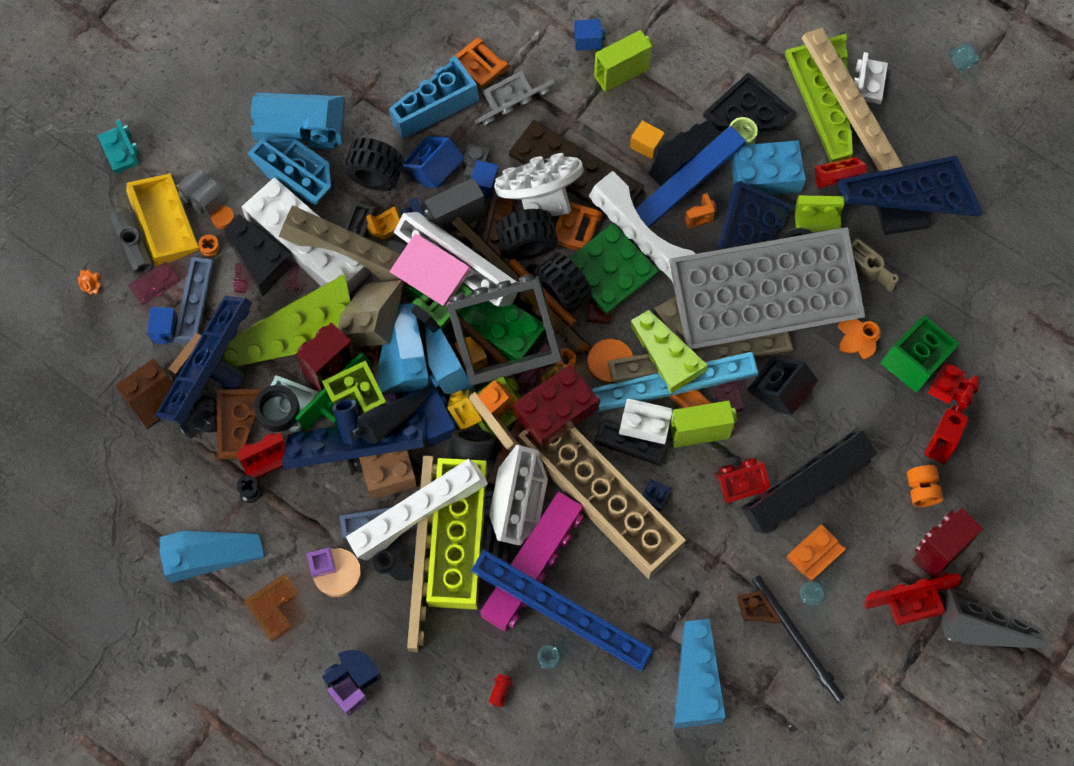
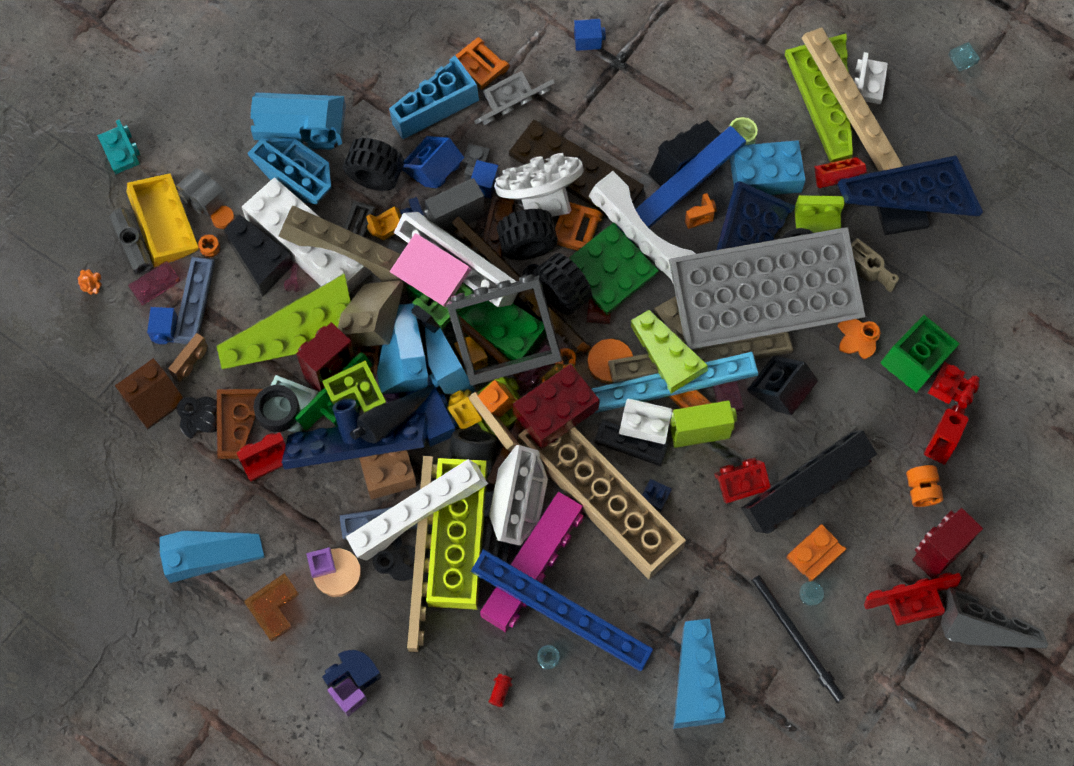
dark blue plate [155,296,252,425] -> none
clear pink hand [233,263,248,293] -> none
black bush [237,475,261,503] -> none
black bush [347,458,363,475] -> none
orange bar [508,259,576,327] -> none
lime brick [594,30,653,92] -> none
light orange panel [630,120,664,159] -> none
black plate [703,72,797,131] -> none
reddish brown piece [737,590,781,623] -> none

